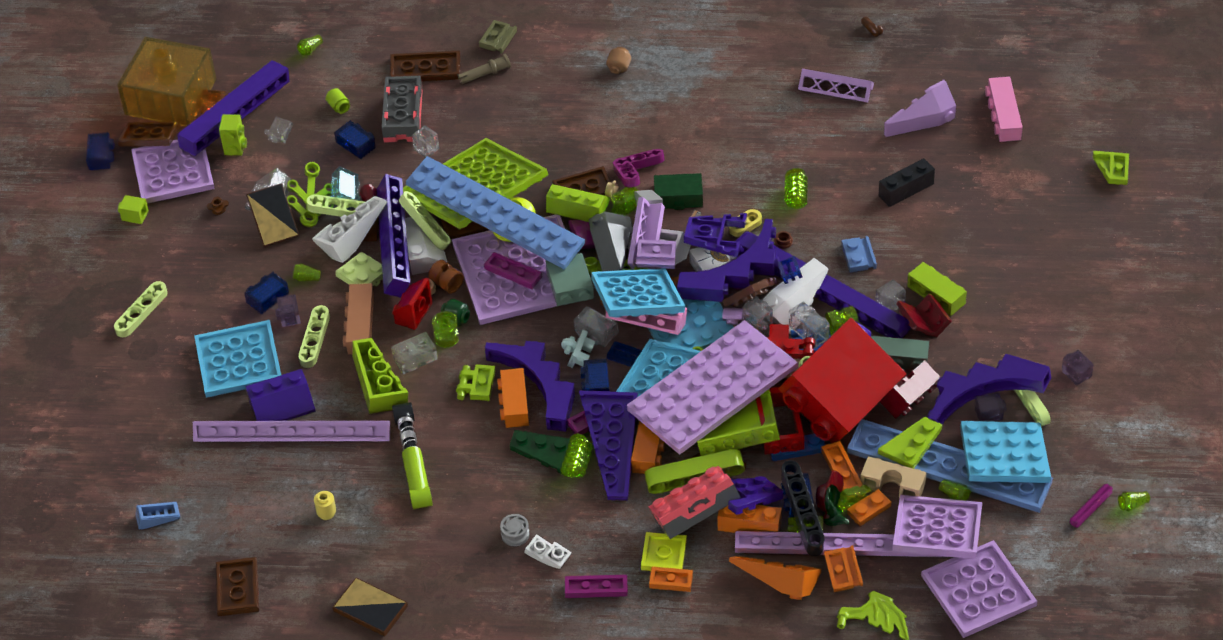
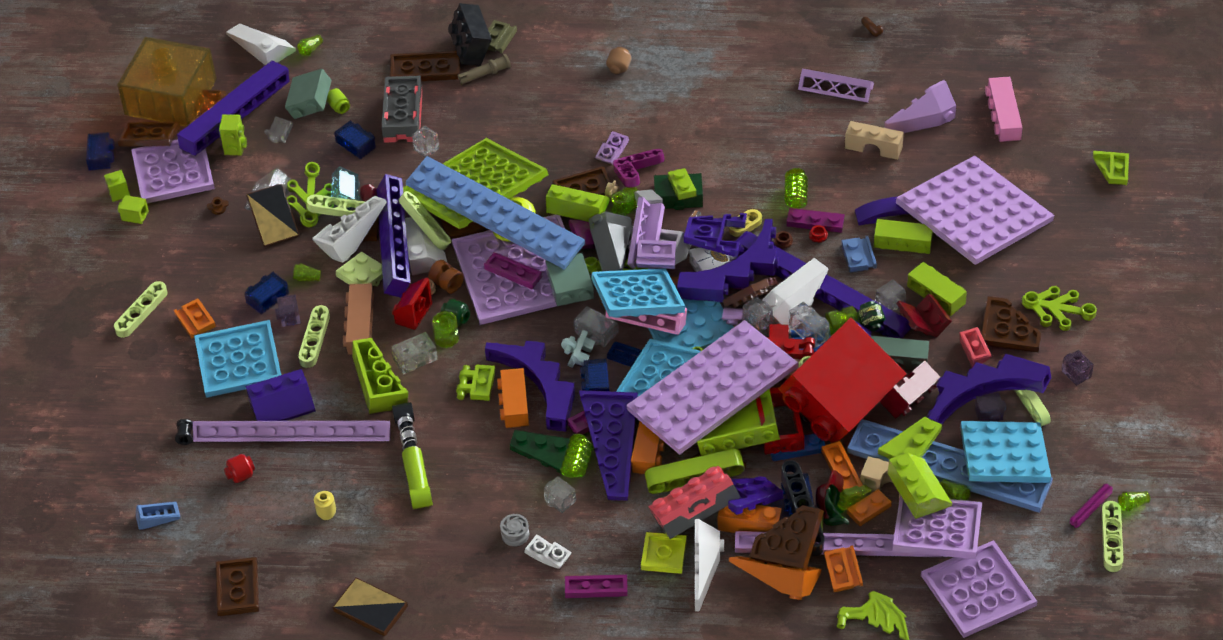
orange plate [649,567,693,592] -> none
clear blue tile [778,256,803,284] -> none
black brick [878,158,935,207] -> none
none -> lime brick [104,170,130,202]
none -> orange plate [174,298,216,339]
none -> black bush [175,419,193,445]
none -> red head [224,454,255,483]
none -> white wedge [226,24,296,65]
none -> sand green brick [285,68,332,119]
none -> black brick [448,3,492,66]
none -> clear brick [544,476,576,513]
none -> lavender slope [595,131,629,164]
none -> lime plate [668,168,696,200]
none -> white wedge [695,519,724,611]
none -> reddish brown plate [749,505,824,571]
none -> magenta plate [787,208,845,233]
none -> red plate [809,225,828,243]
none -> tan arch [845,121,903,160]
none -> dark purple slope [855,197,914,225]
none -> dark green head [857,301,886,331]
none -> lime brick [874,219,933,254]
none -> lime slope [888,453,953,519]
none -> lavender plate [896,156,1054,265]
none -> coral slope [959,327,992,368]
none -> reddish brown plate [982,296,1041,352]
none -> lime plant [1022,286,1097,331]
none -> yellowish green beam [1101,501,1123,572]

